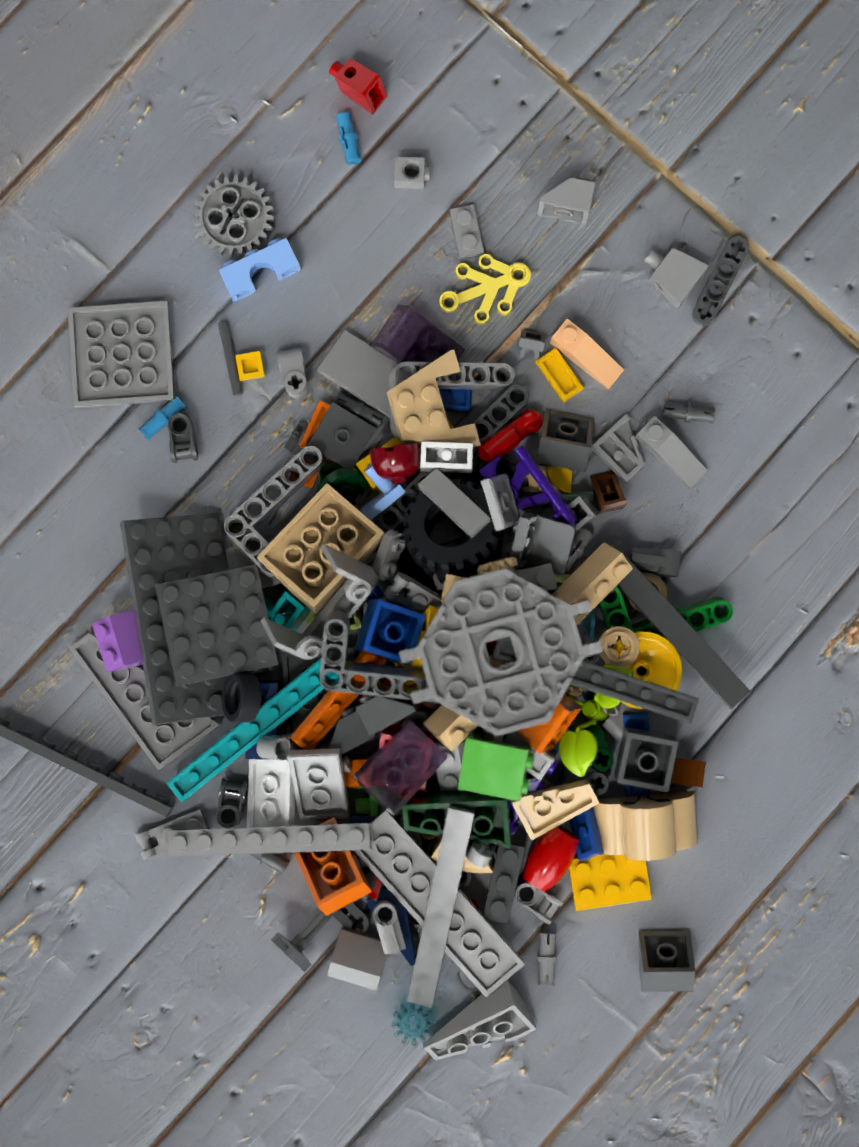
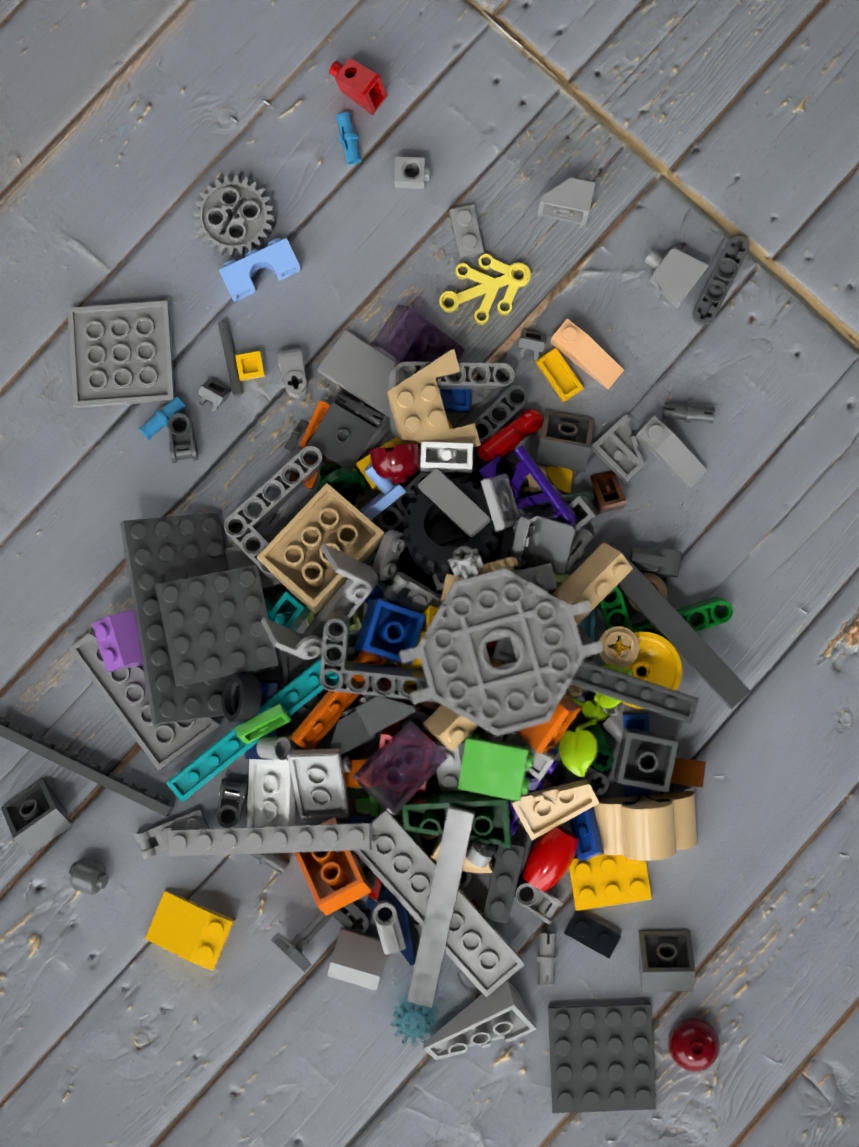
none -> dark grey slope [1,778,72,855]
none -> dark grey head [68,858,109,895]
none -> yellow slope [145,891,235,971]
none -> dark grey tile [198,379,231,412]
none -> bright green tile [234,704,291,744]
none -> light grey gear [448,546,483,579]
none -> dark grey plate [548,1003,656,1113]
none -> black plate [564,911,621,959]
none -> dark red cylinder [667,1018,720,1072]

